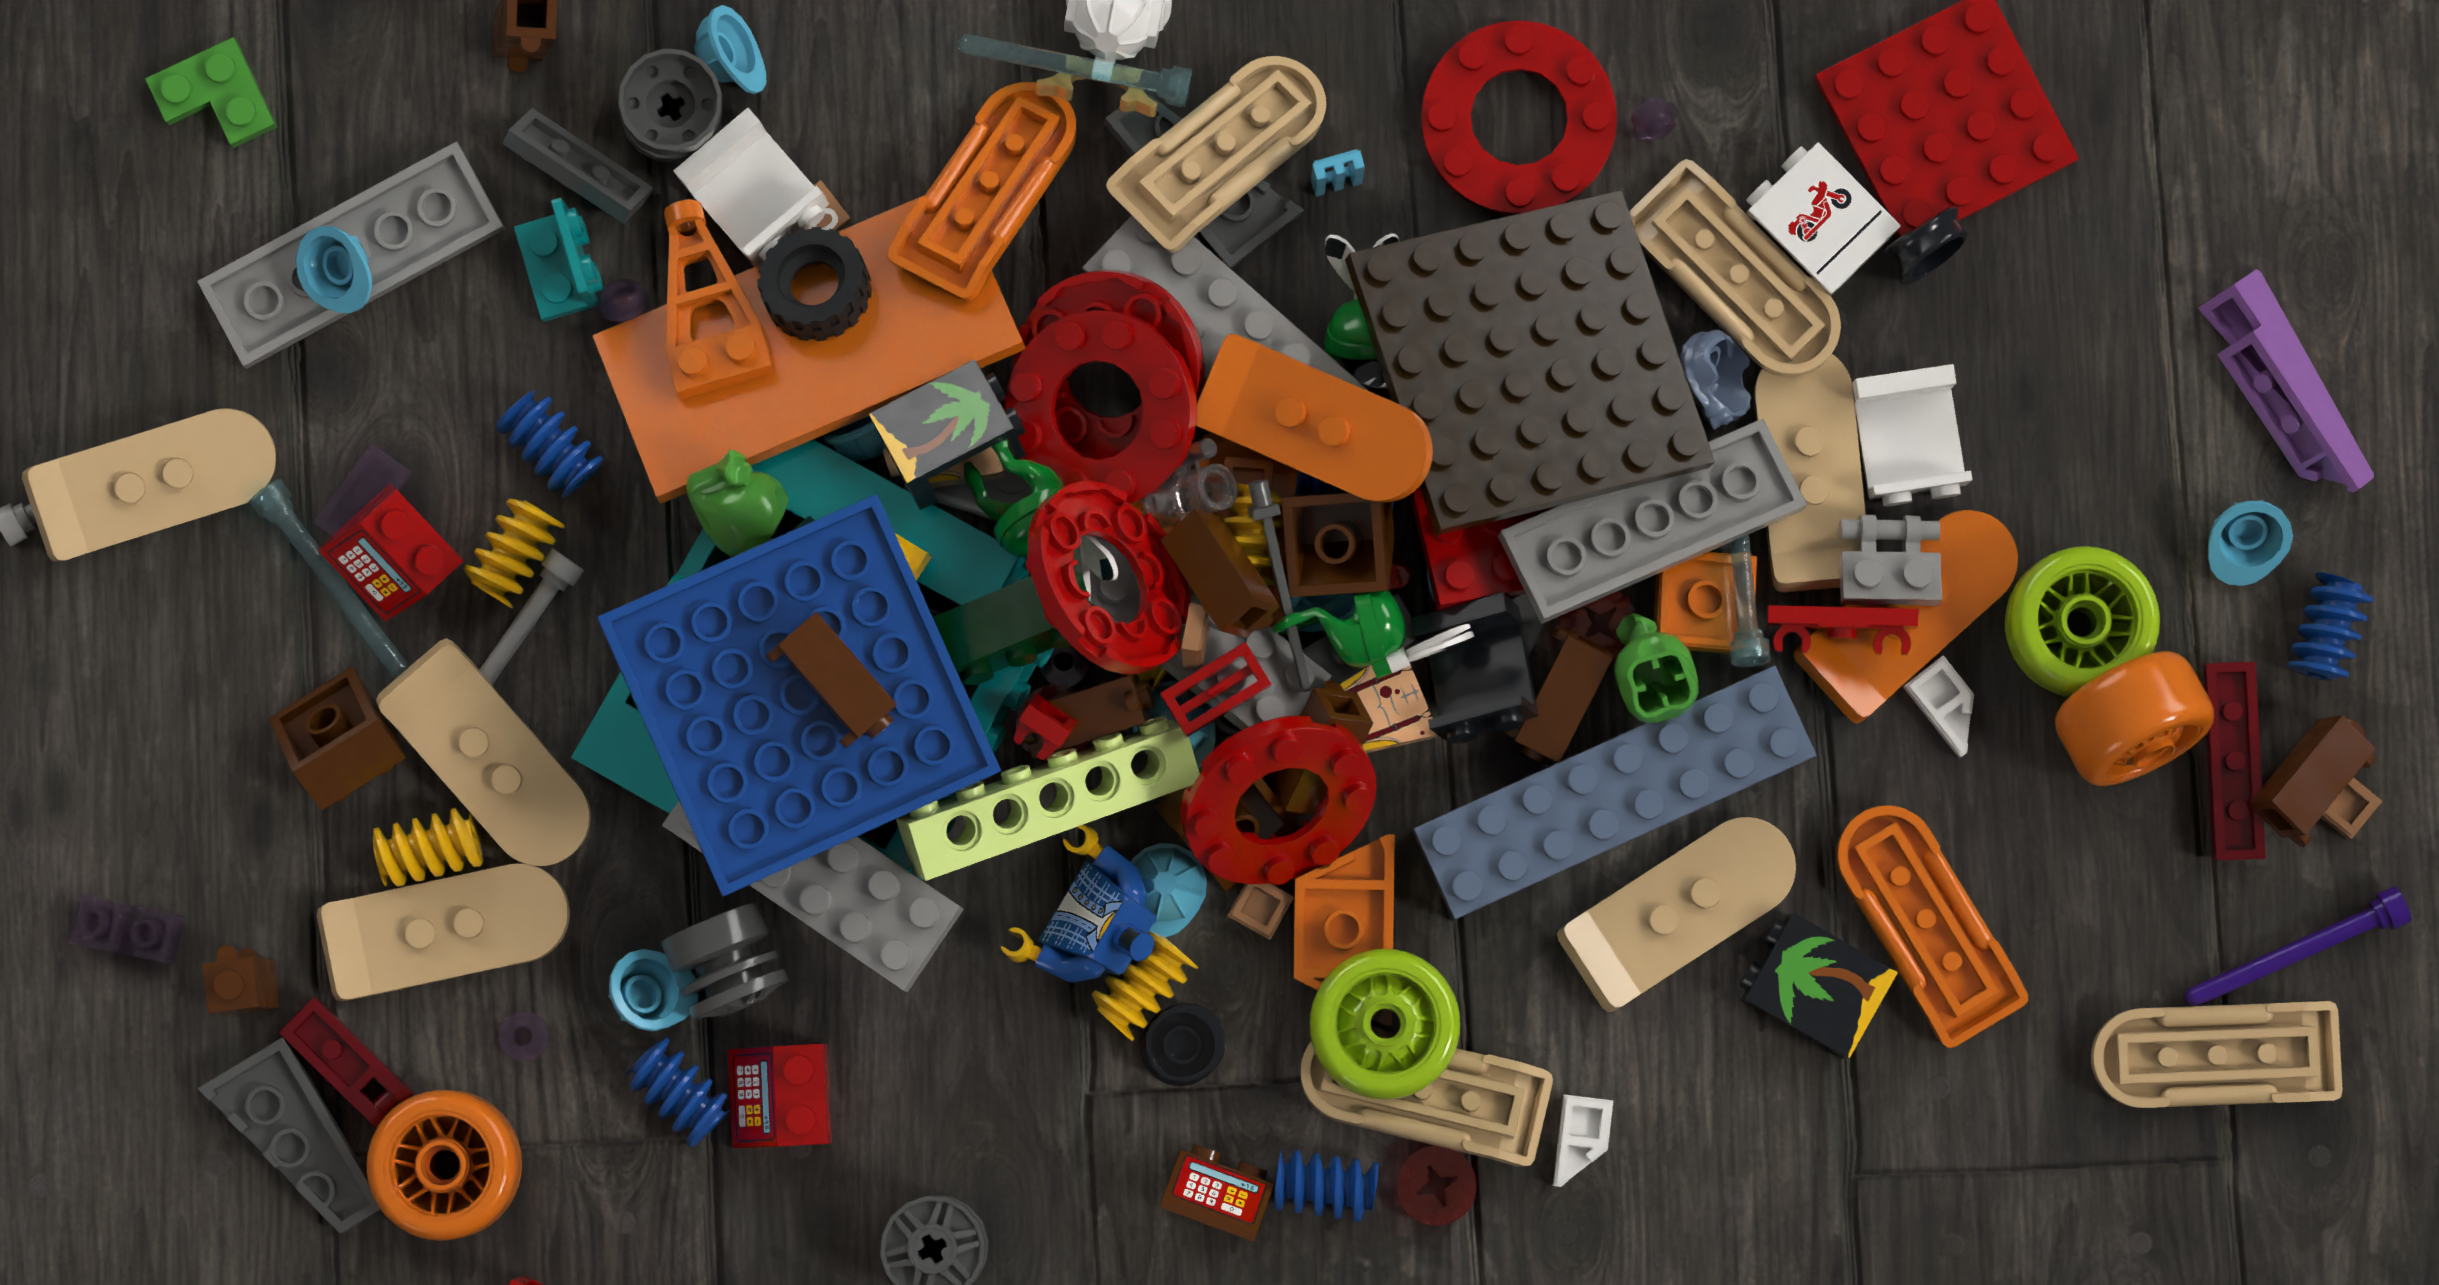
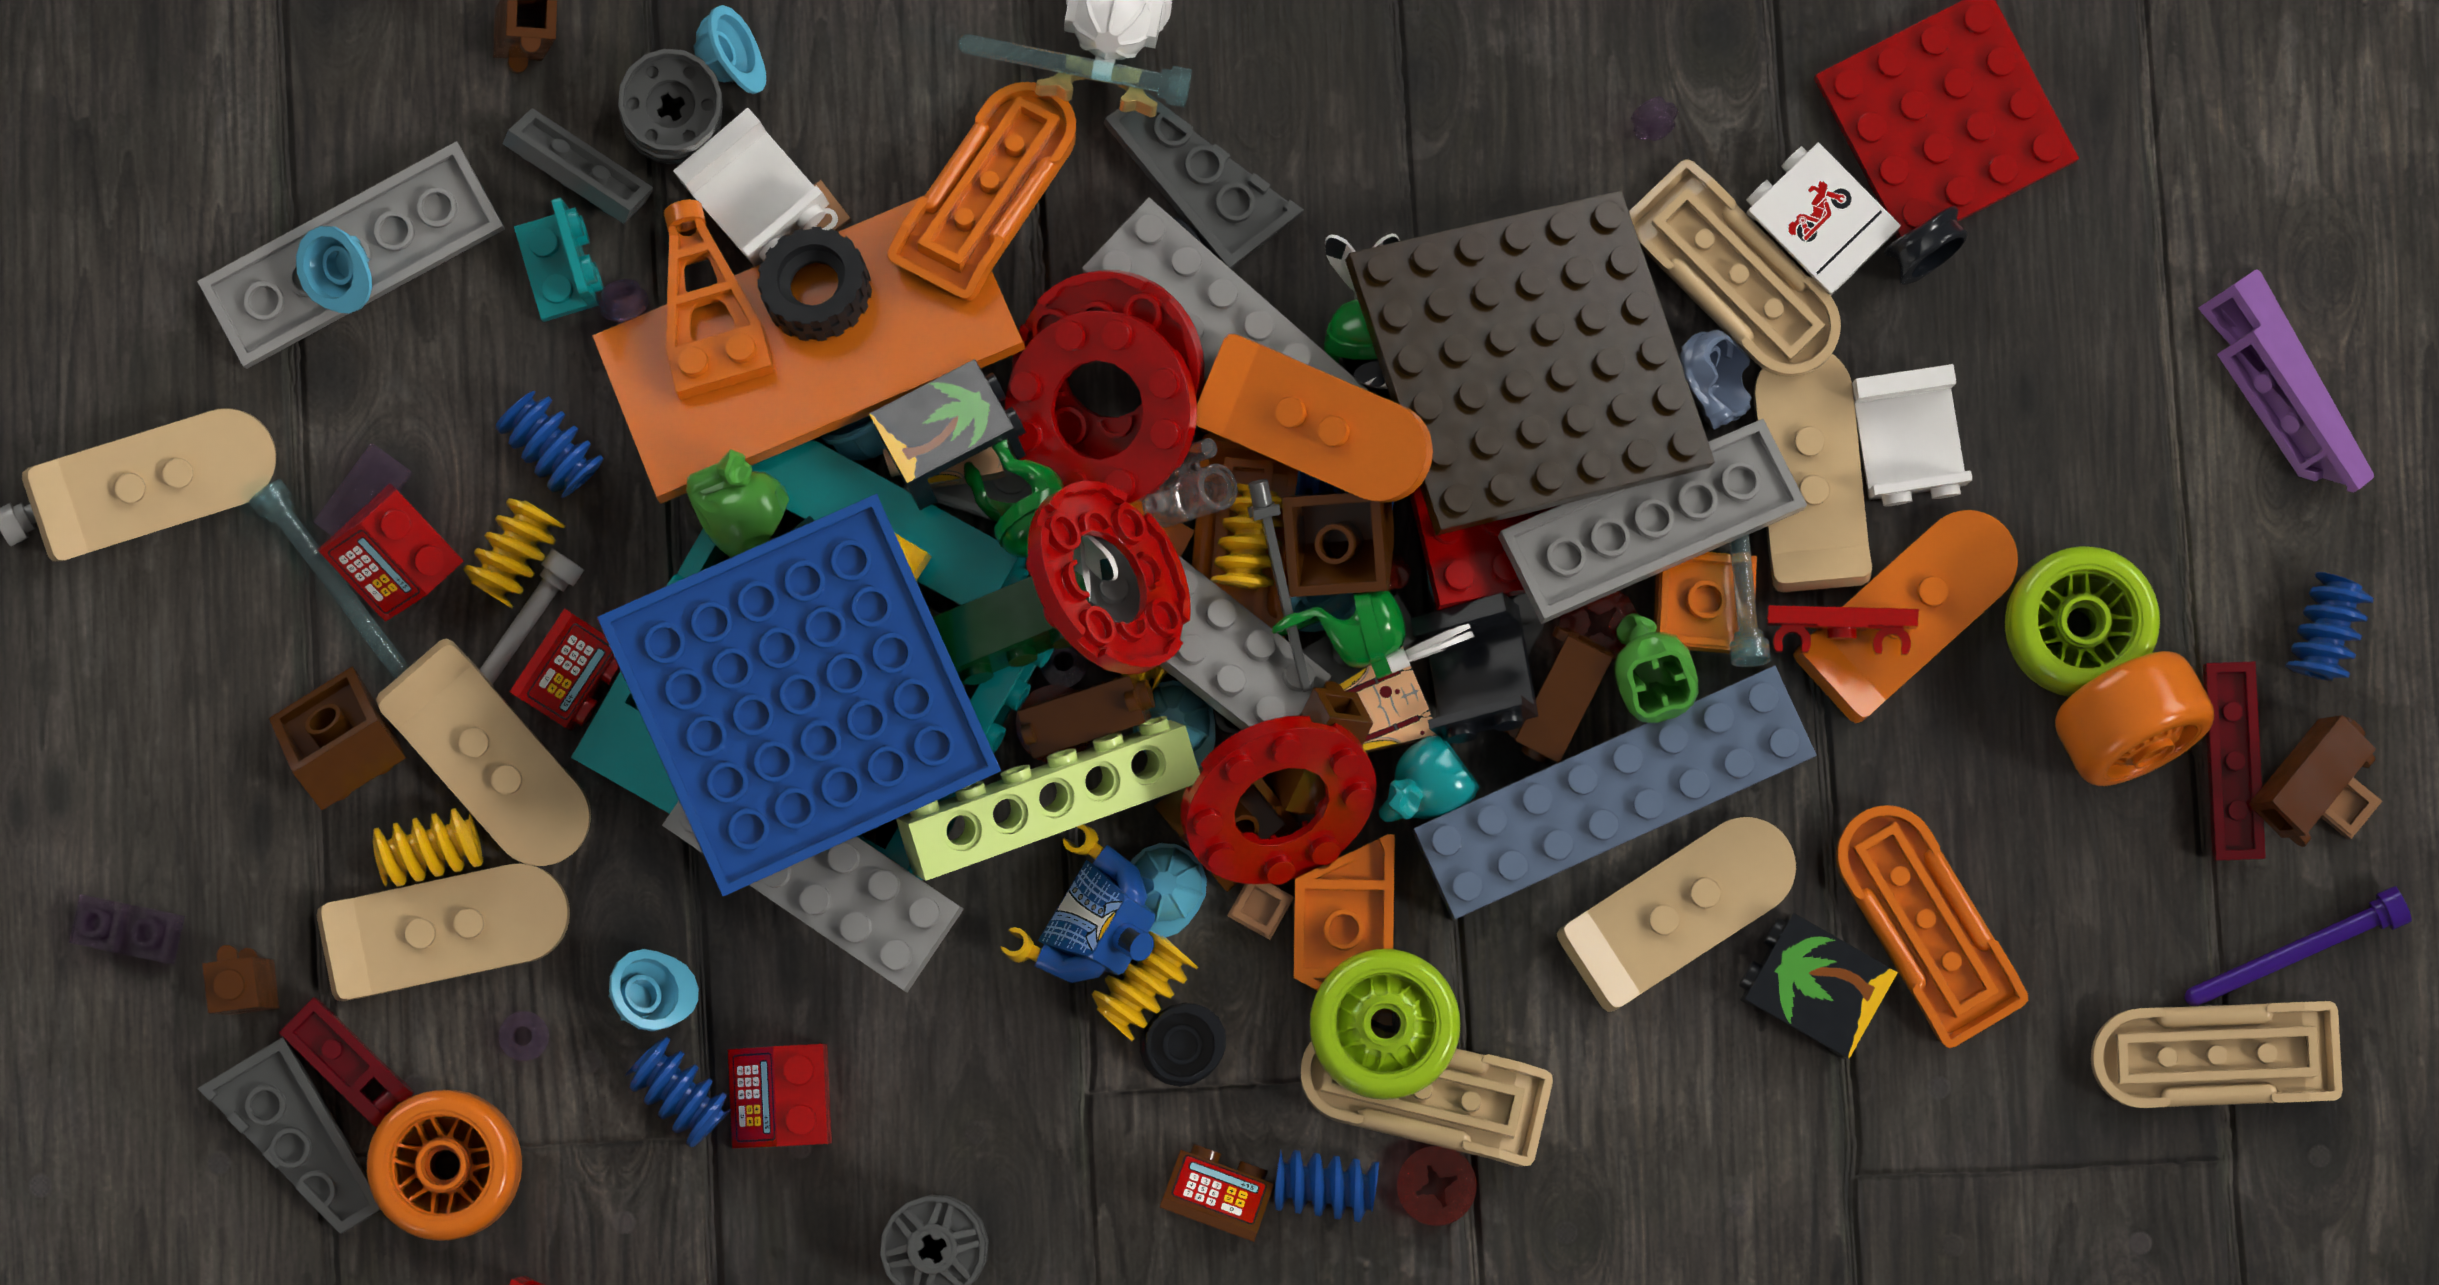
bright green plate [145,37,278,148] -> none
dark grey wheel [661,902,789,1021] -> none
reddish brown brick [765,611,897,749] -> none
red tile [1014,693,1078,760] -> none
tan piece [1106,56,1326,253] -> none
reddish brown brick [1160,508,1280,638] -> none
red tile [1160,642,1272,738] -> none
medium nougat tile [1181,603,1210,670] -> none
medium azure tile [1311,149,1365,197] -> none
red plate [1421,21,1617,216] -> none
white tile [1552,1094,1613,1187] -> none
light grey plate [1839,515,1942,606] -> none
white tile [1903,655,1974,758] -> none
medium azure piece [2208,500,2293,586] -> none
none -> slope [509,608,621,731]
none -> teal piece [1379,736,1480,822]

